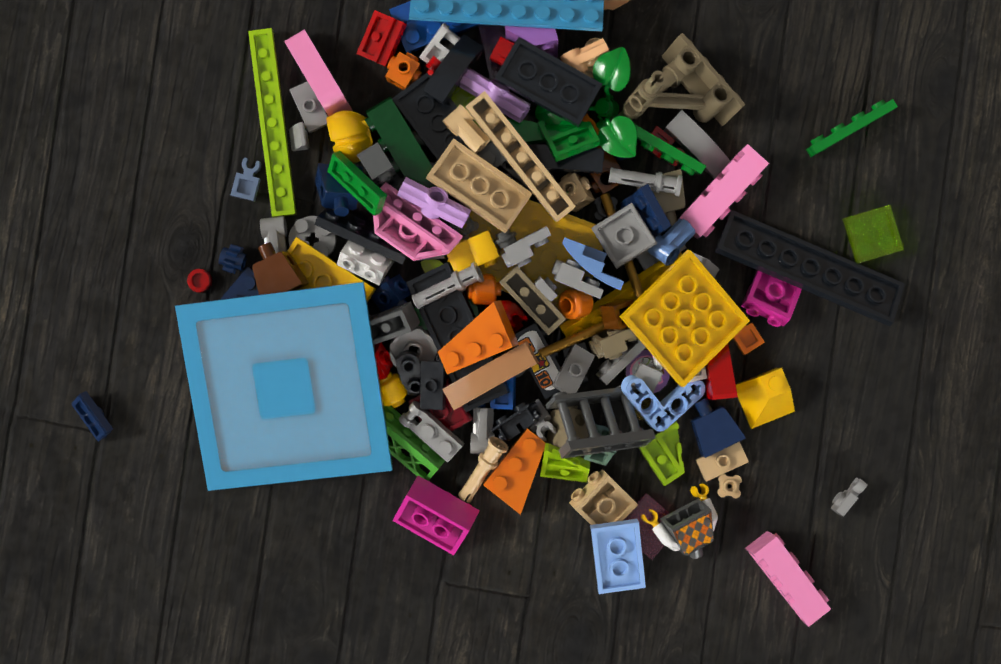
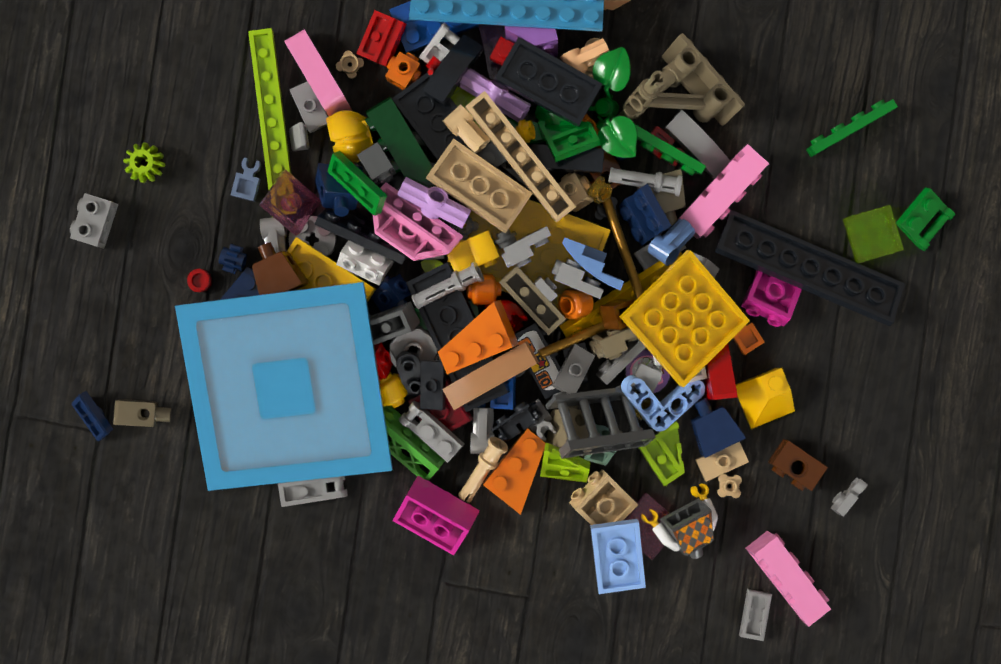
light grey plate [591,203,658,269] -> none
none -> light grey brick [70,193,118,249]
none -> dark tan torso [113,399,171,427]
none -> lime gear [123,142,165,183]
none -> plate [259,169,321,236]
none -> light grey plate [278,476,348,507]
none -> tan plate [336,51,364,79]
none -> yellow plate [516,119,536,143]
none -> clear yellow plate [587,177,612,204]
none -> light grey plate [739,589,772,641]
none -> reddish brown brick [768,439,828,491]
none -> green plate [895,187,955,251]

